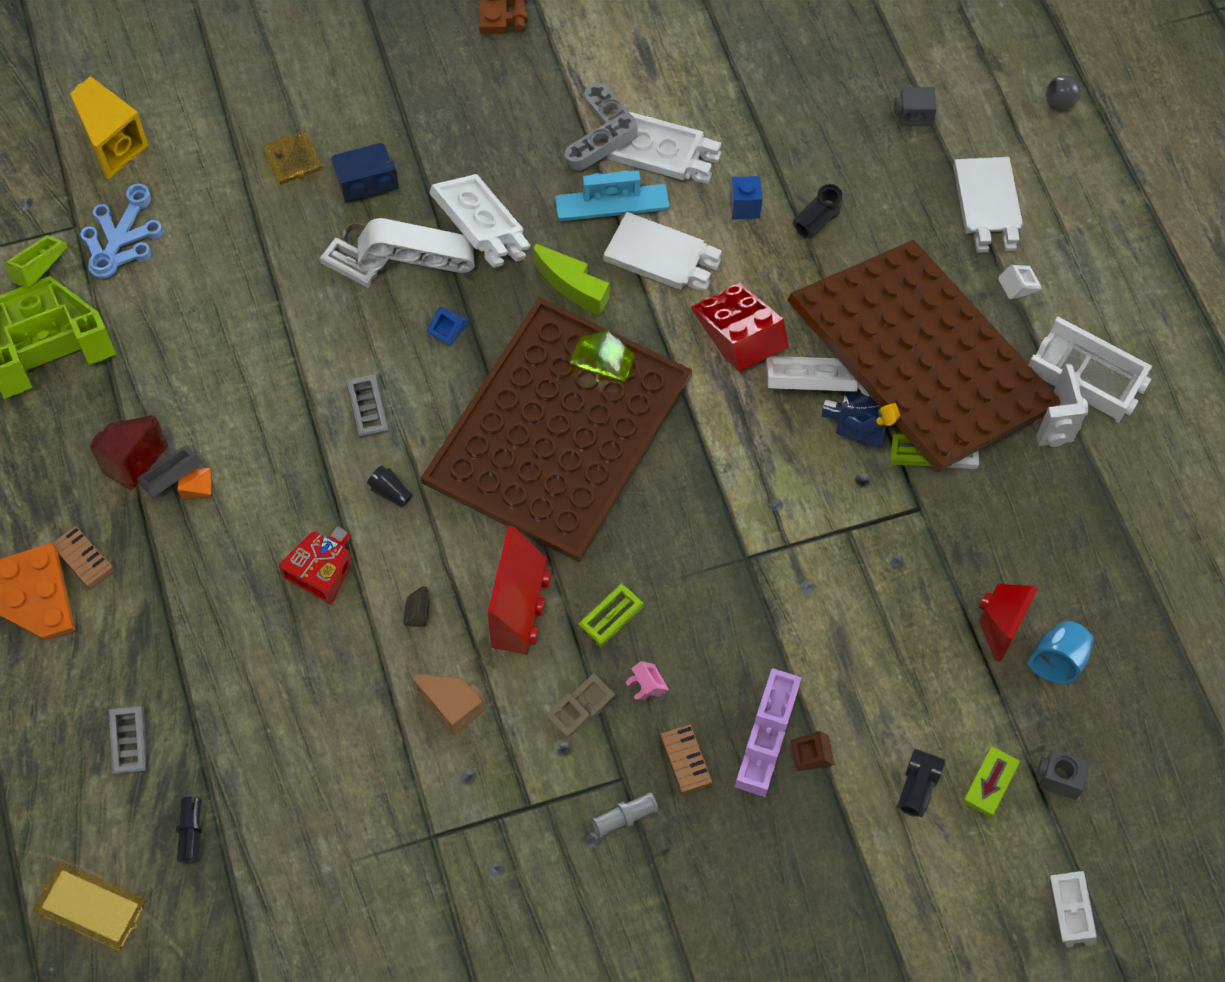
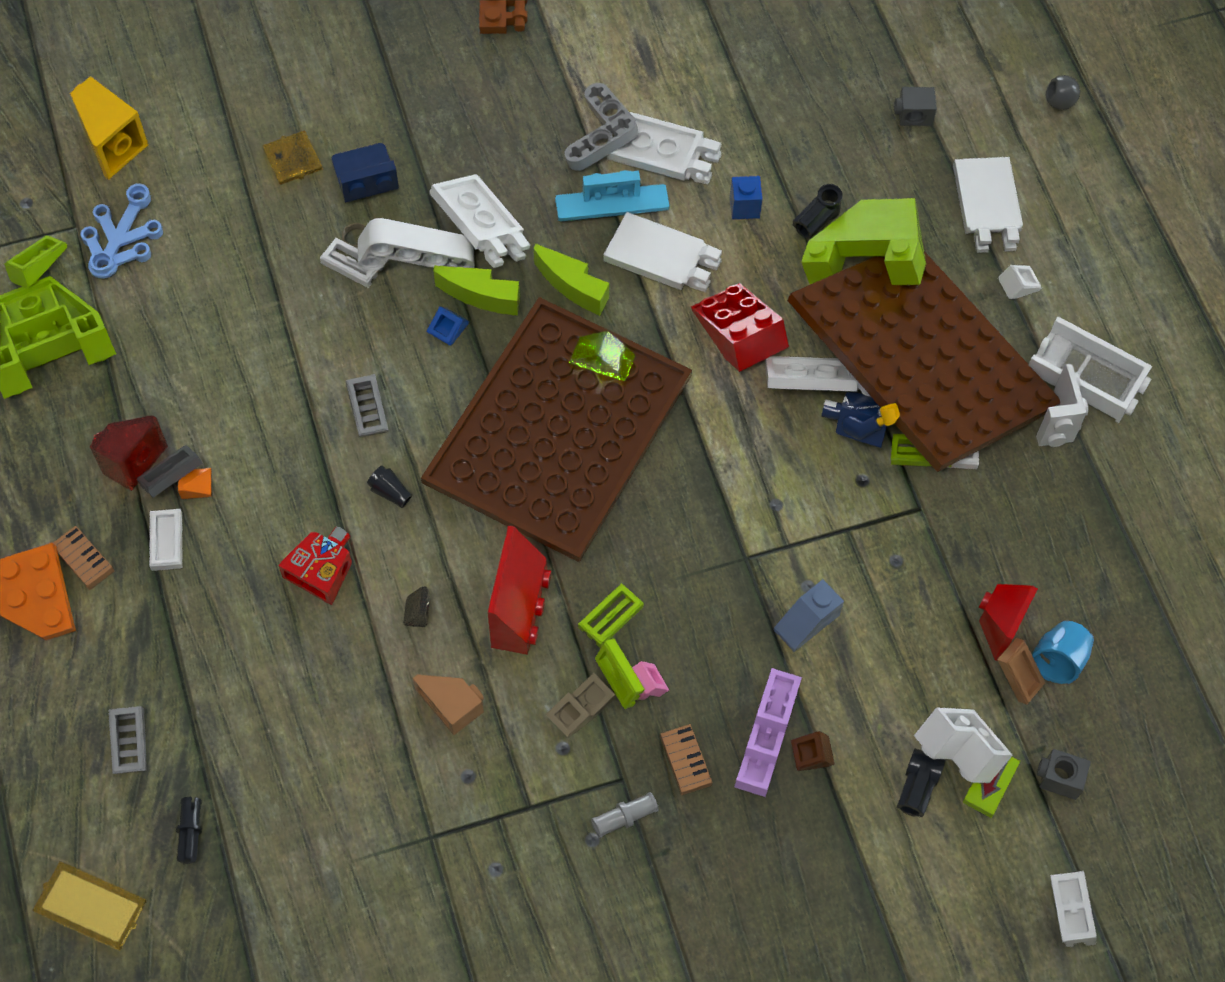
none -> white tile [150,509,182,571]
none -> lime slope [433,266,520,316]
none -> lime tile [595,638,645,709]
none -> sand blue slope [773,579,844,652]
none -> lime wedge [801,198,926,285]
none -> white brick [914,708,1013,783]
none -> medium nougat tile [998,638,1045,705]

